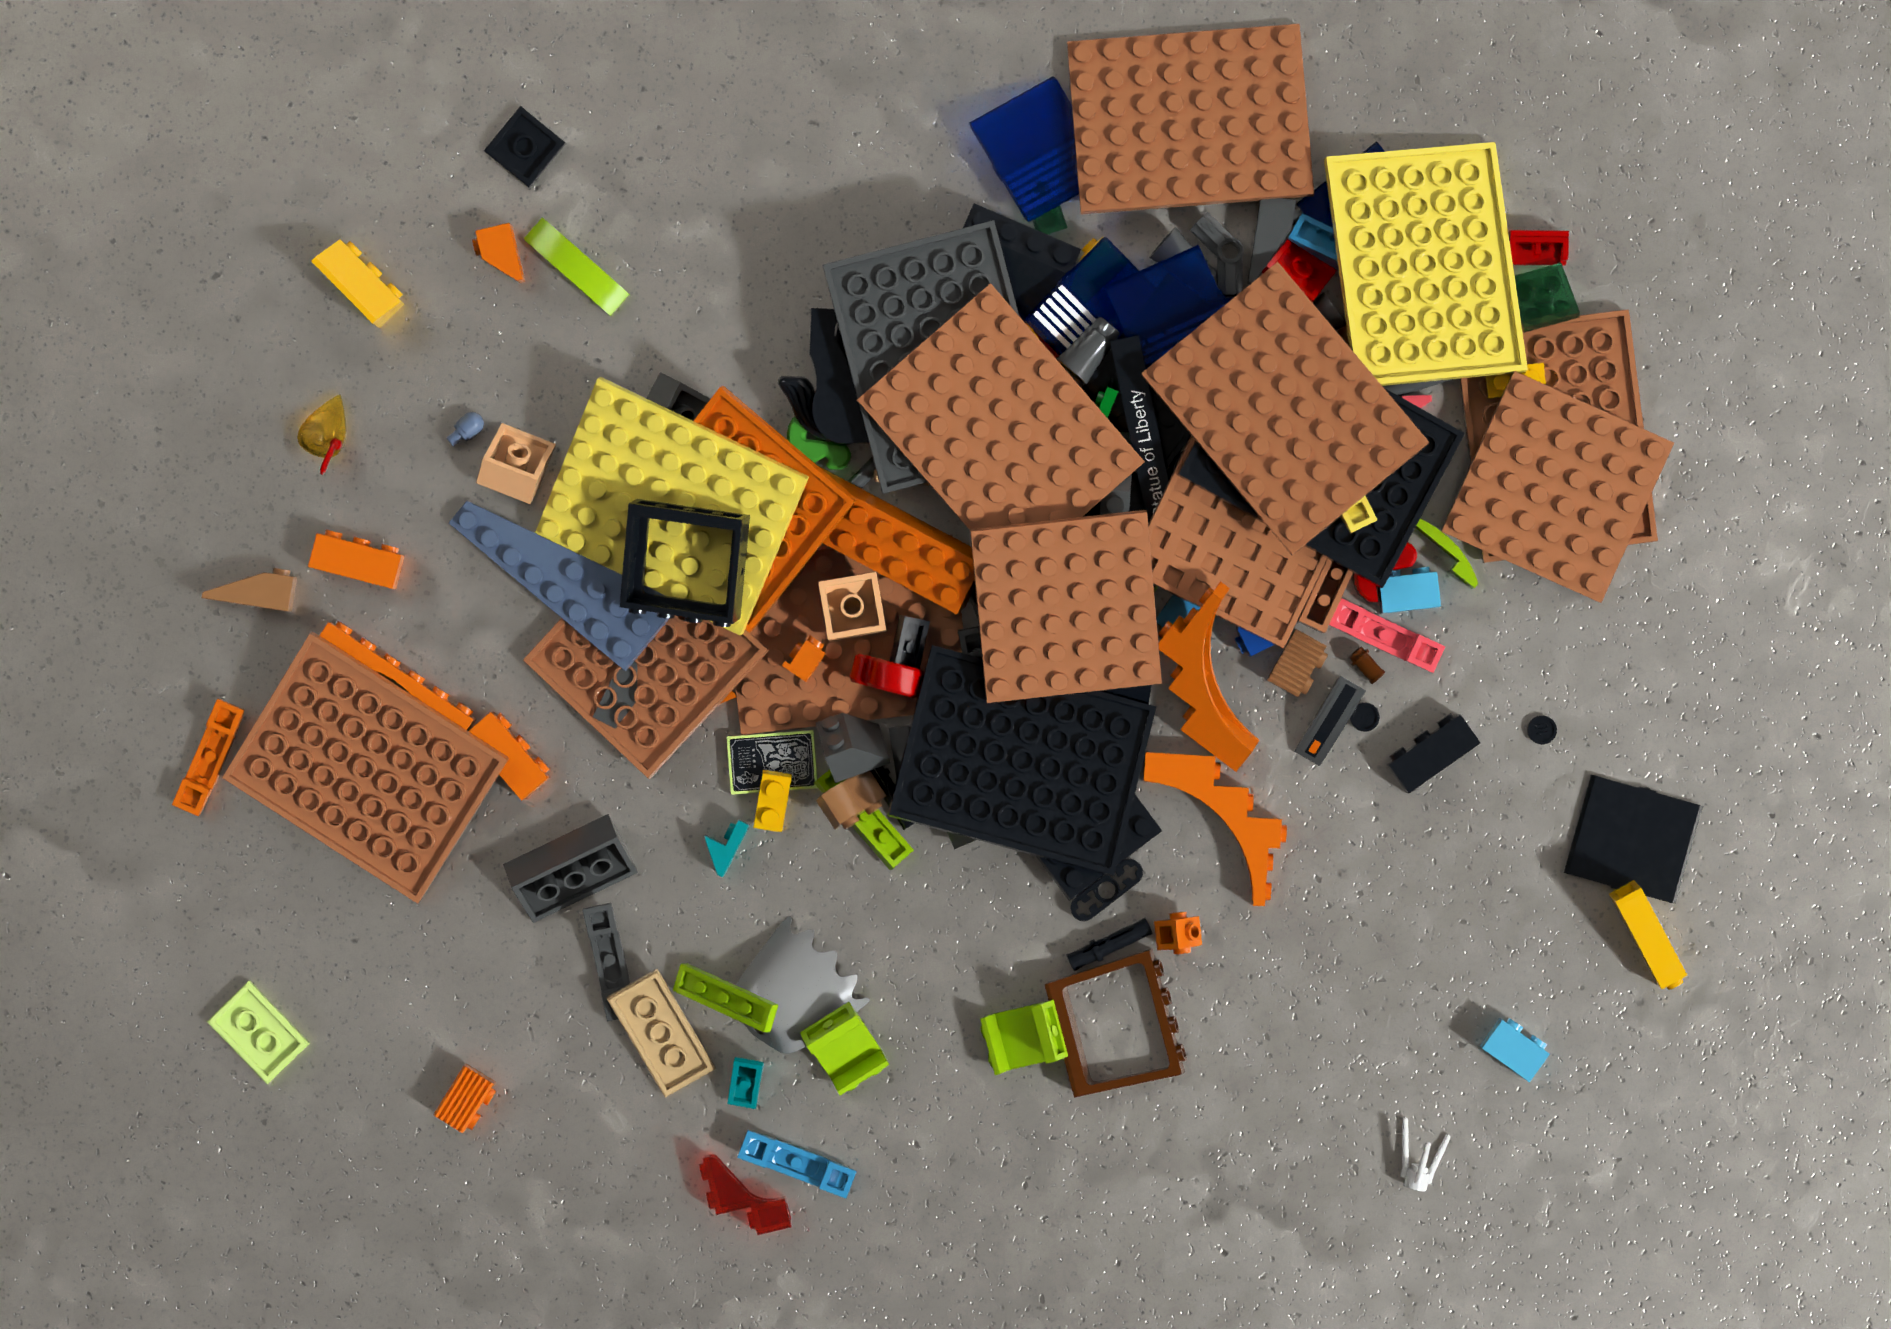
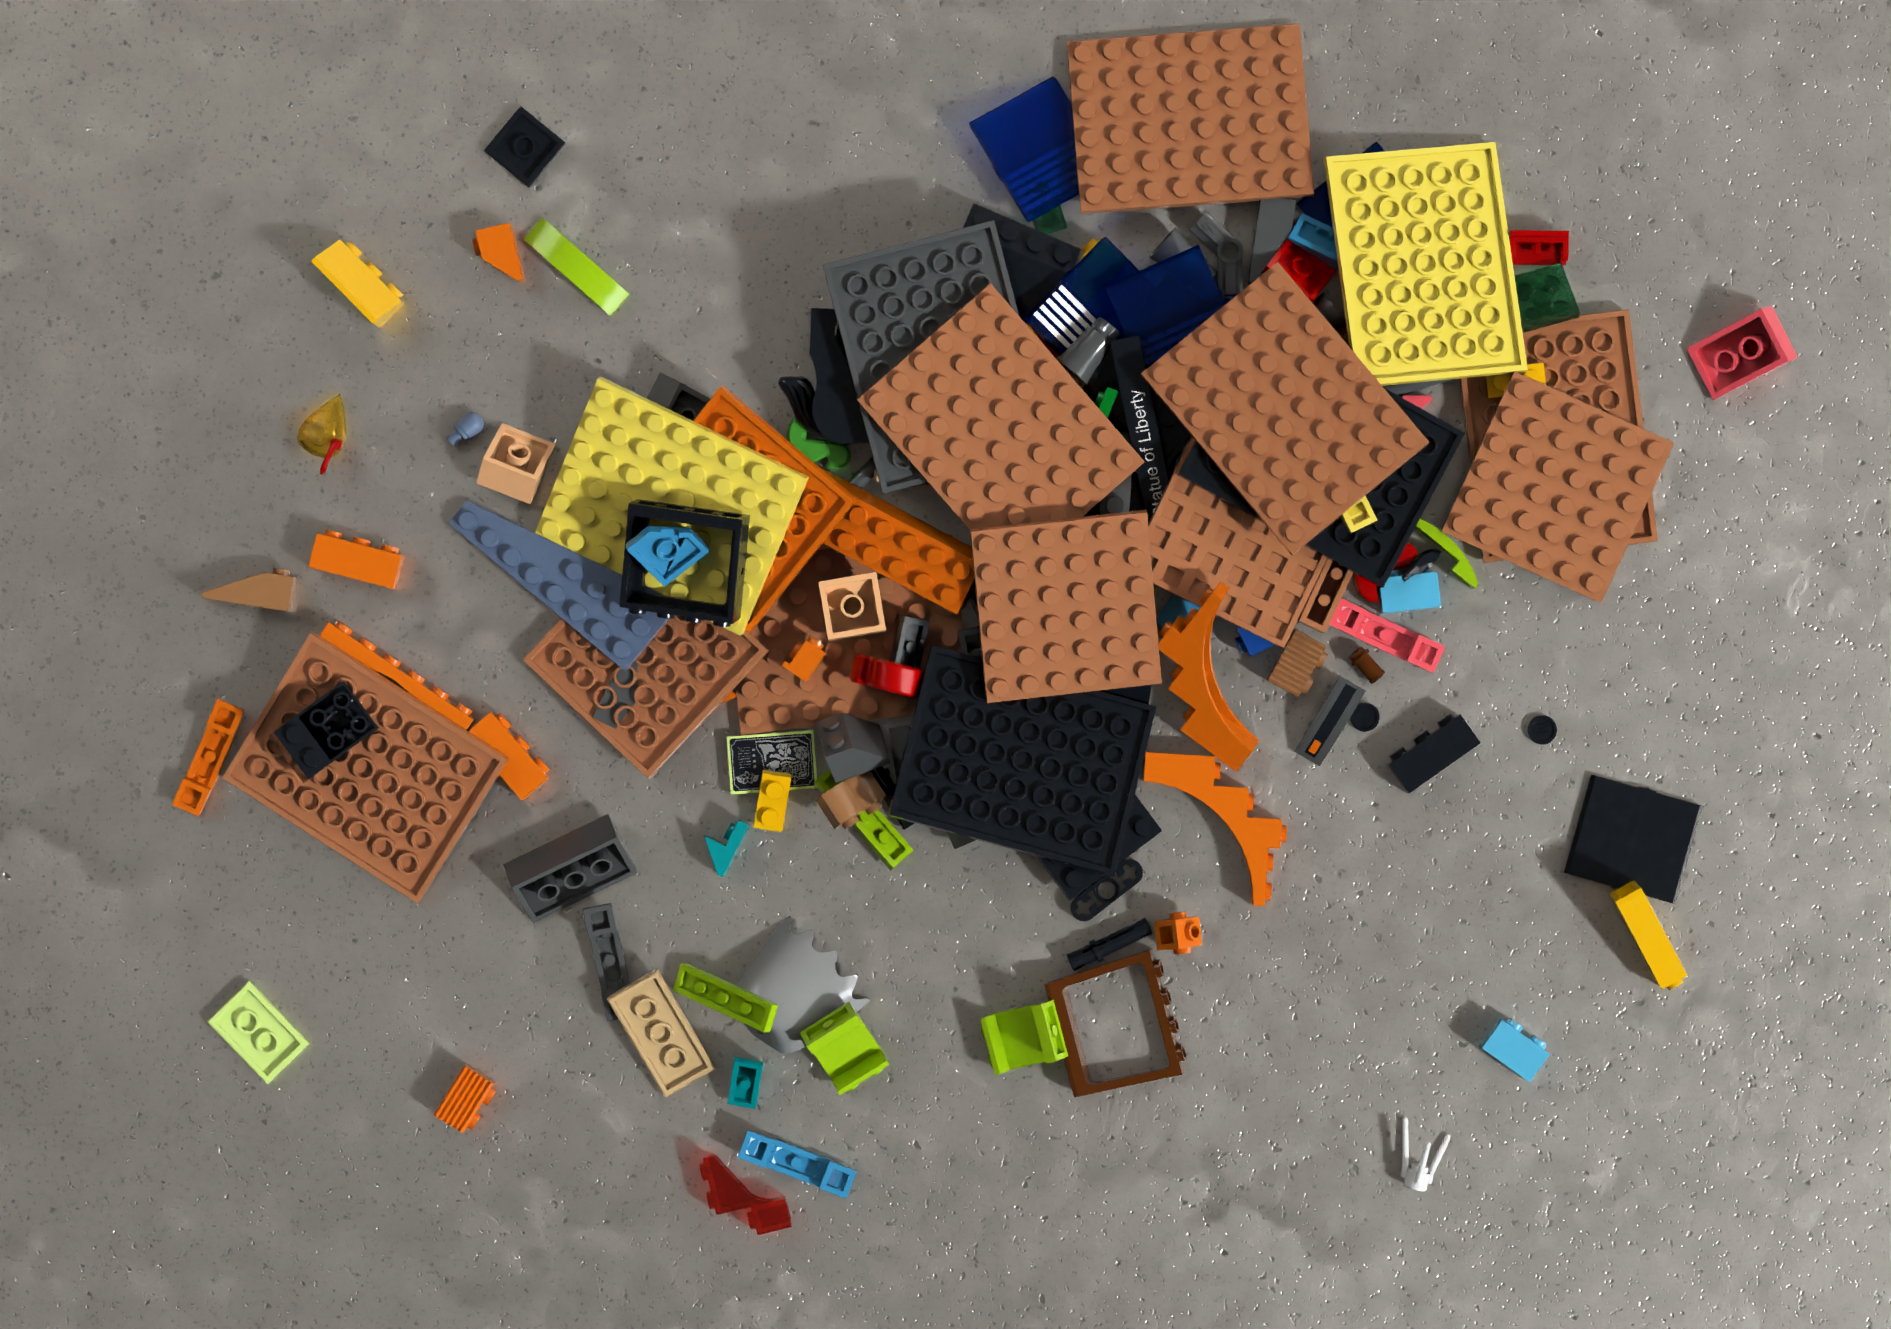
none -> black slope [269,681,379,783]
none -> dark azure plate [625,526,709,587]
none -> black bar [1402,549,1441,582]
none -> coral slope [1687,306,1798,400]

